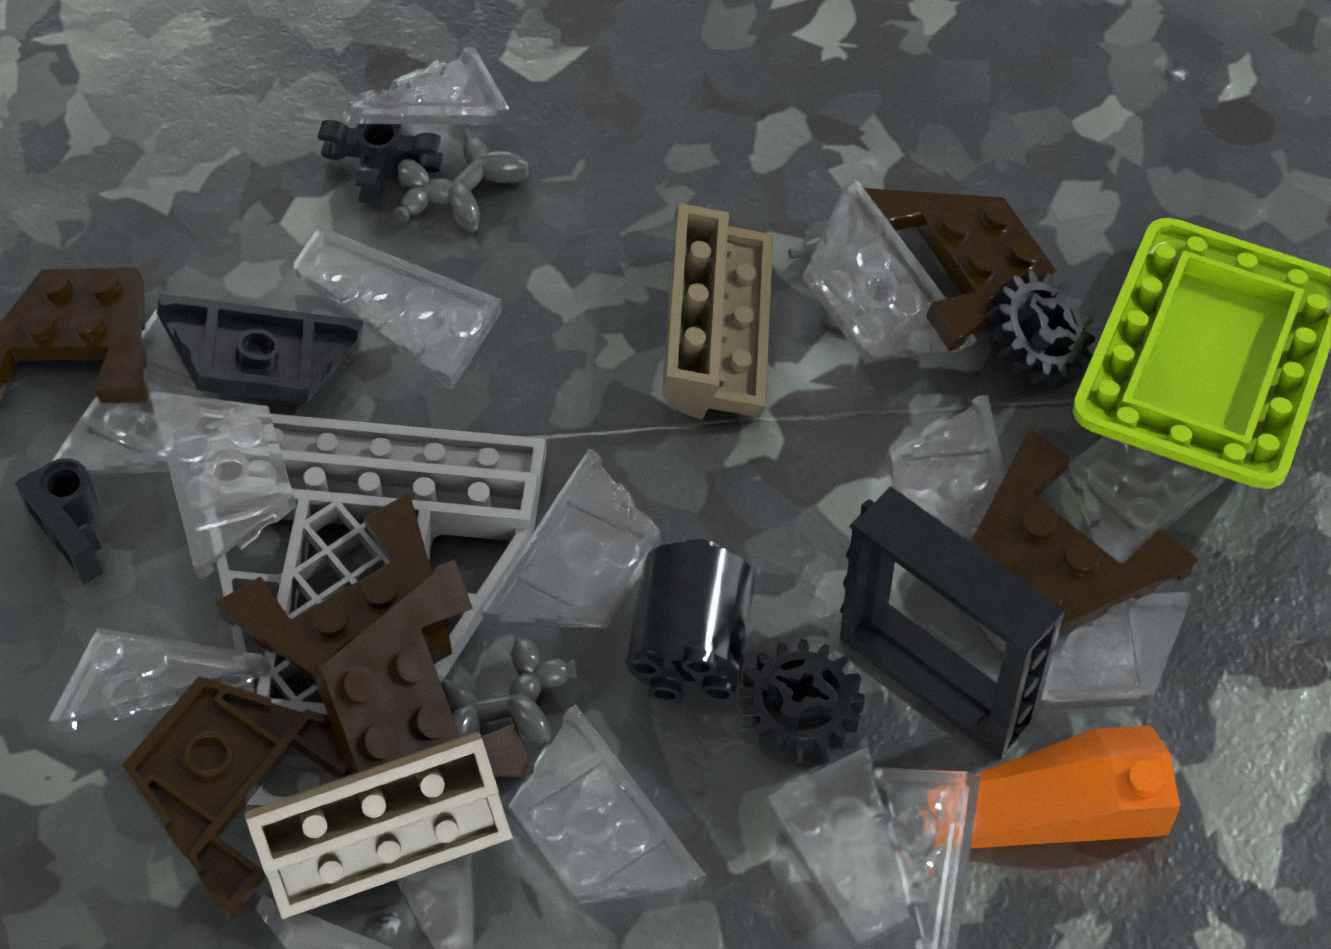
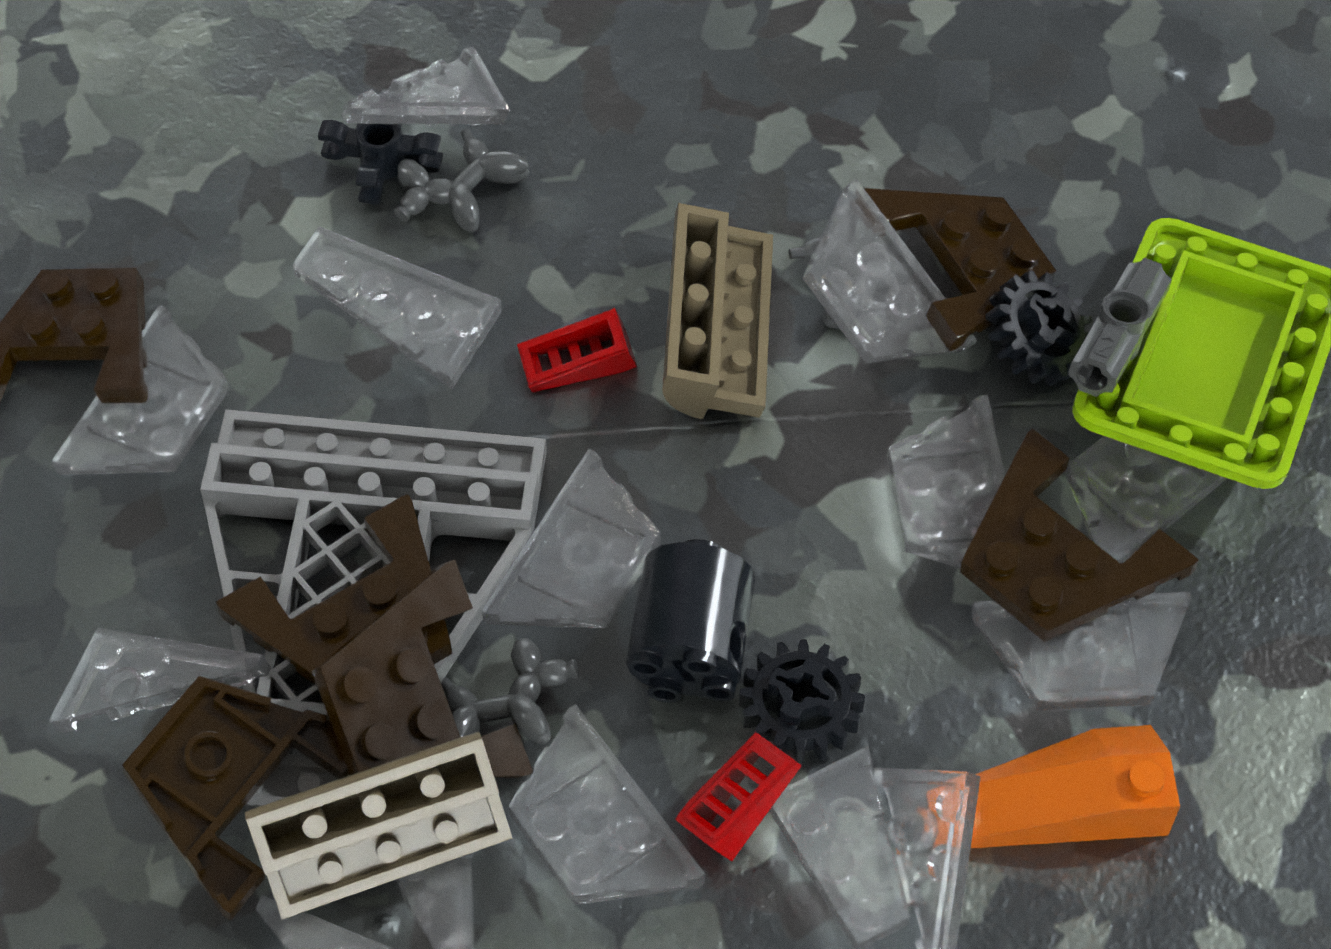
black plate [15,458,103,585] -> none
clear wing [150,392,296,579] -> none
black wing [157,293,364,404] -> none
black window [839,486,1065,760] -> none
none -> red slope [517,308,637,392]
none -> red slope [675,732,802,862]
none -> dark grey piece [1068,258,1172,397]

